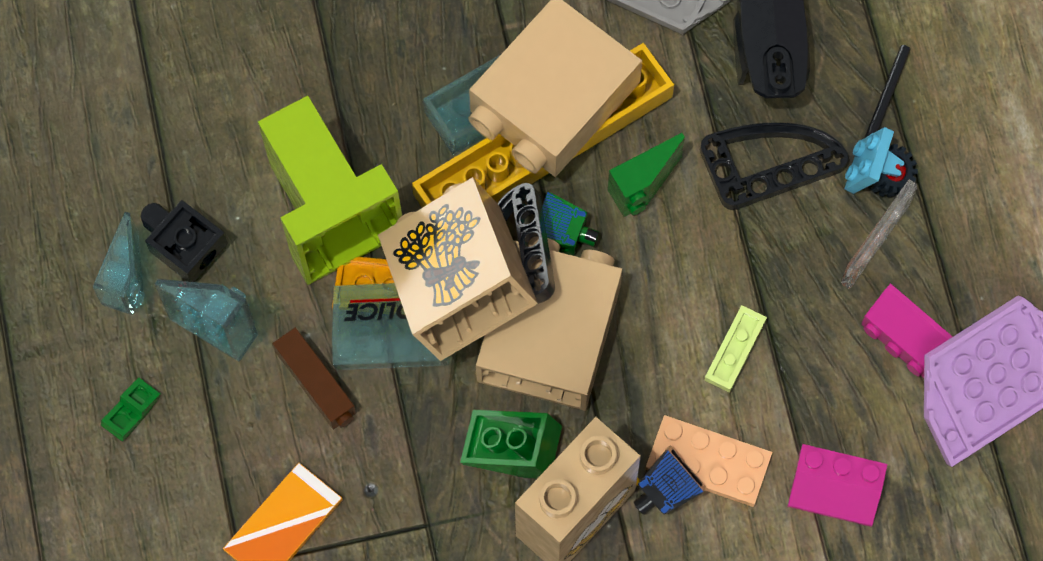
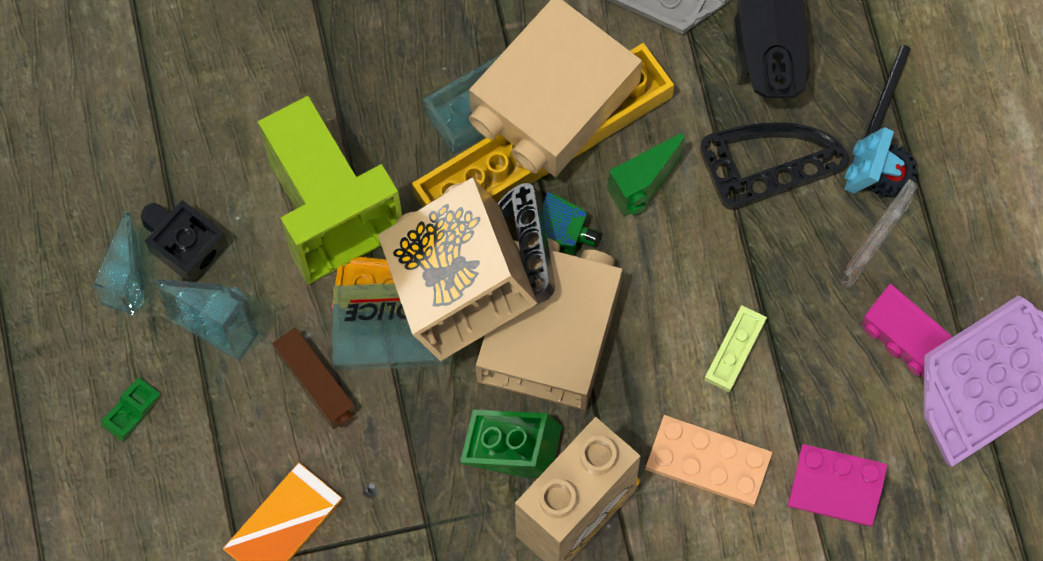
torso [634,445,706,515] -> none

